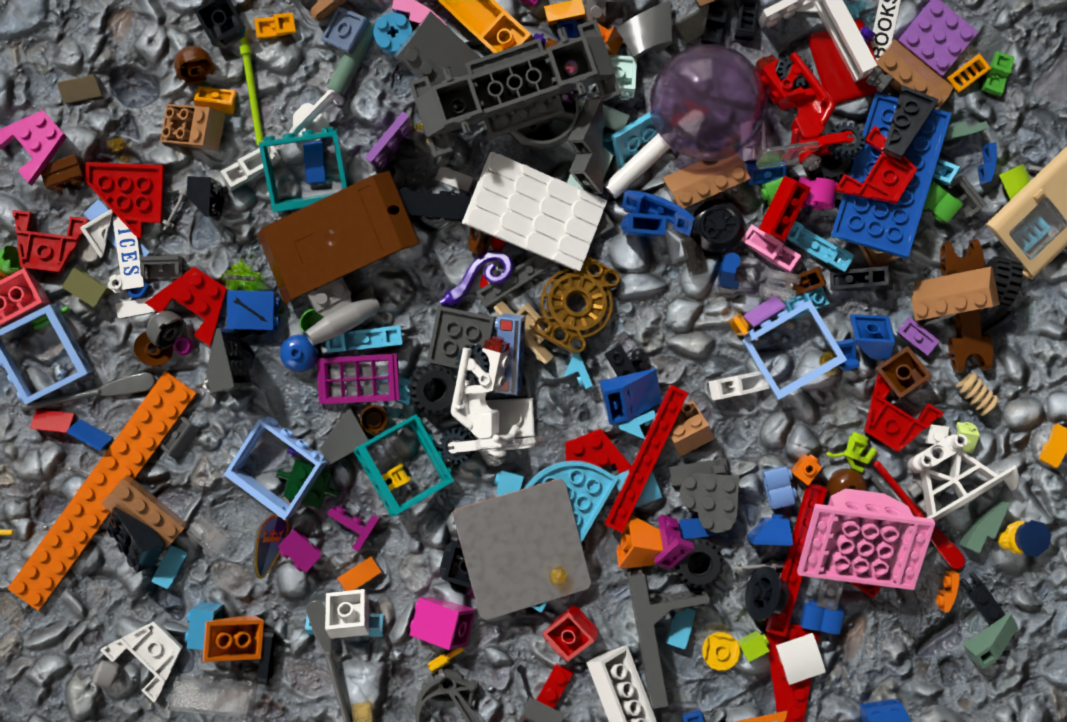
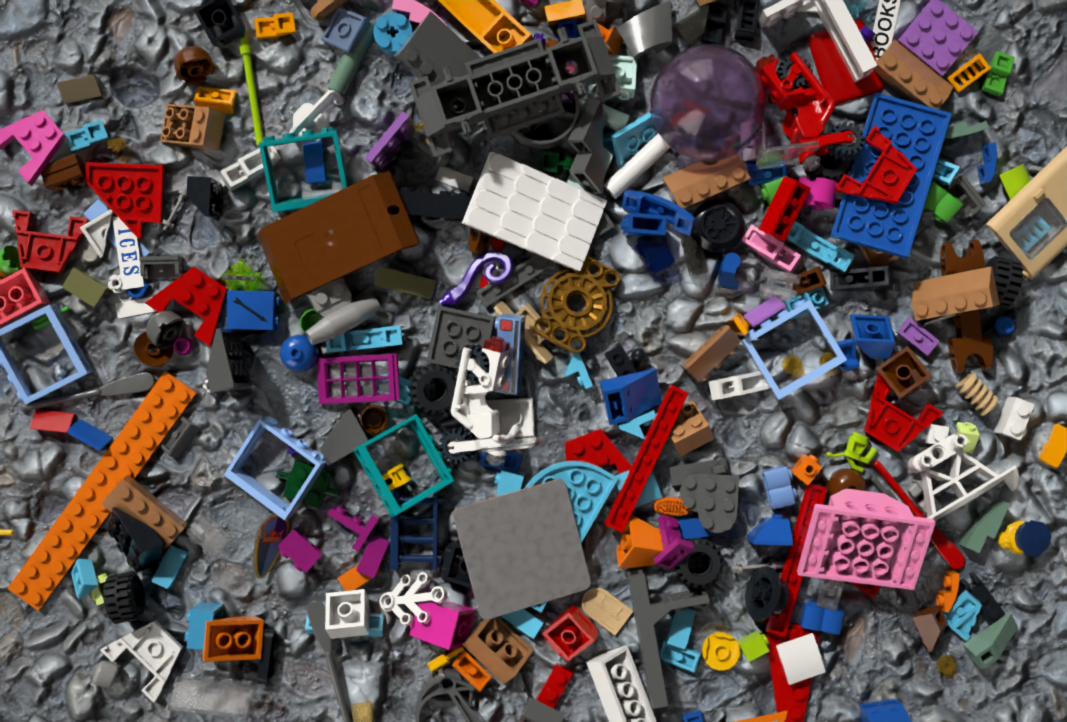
clear yellow plate [549,566,567,586] -> none
dark grey wheel [865,66,893,94] -> none
black wing [883,85,939,160] -> none
none -> medium azure slope [64,120,108,153]
none -> medium azure slope [71,559,98,599]
none -> yellowish green bracket [91,573,114,605]
none -> black tyre [103,571,145,624]
none -> magenta slope [356,534,389,579]
none -> olive slope [374,266,436,299]
none -> white plant [379,572,448,626]
none -> dark blue fence [390,490,442,570]
none -> orange slope [452,651,492,692]
none -> medium nougat slope [462,617,534,684]
none -> blue slope [478,448,522,473]
none -> medium azure slope [501,608,544,639]
none -> dark green plate [540,151,574,173]
none -> tan window [582,587,633,635]
none -> clear blue slope [634,238,675,275]
none -> orange piece [654,497,698,516]
none -> medium azure slope [659,640,702,673]
none -> medium nougat slope [681,325,740,382]
none -> red piece [782,109,795,138]
none -> clear yellow plate [782,355,802,374]
none -> reddish brown slope [912,605,948,652]
none -> clear yellow plate [937,656,956,675]
none -> medium azure wing [943,590,982,641]
none -> blue plate [994,316,1014,335]
none -> white brick [994,397,1035,440]

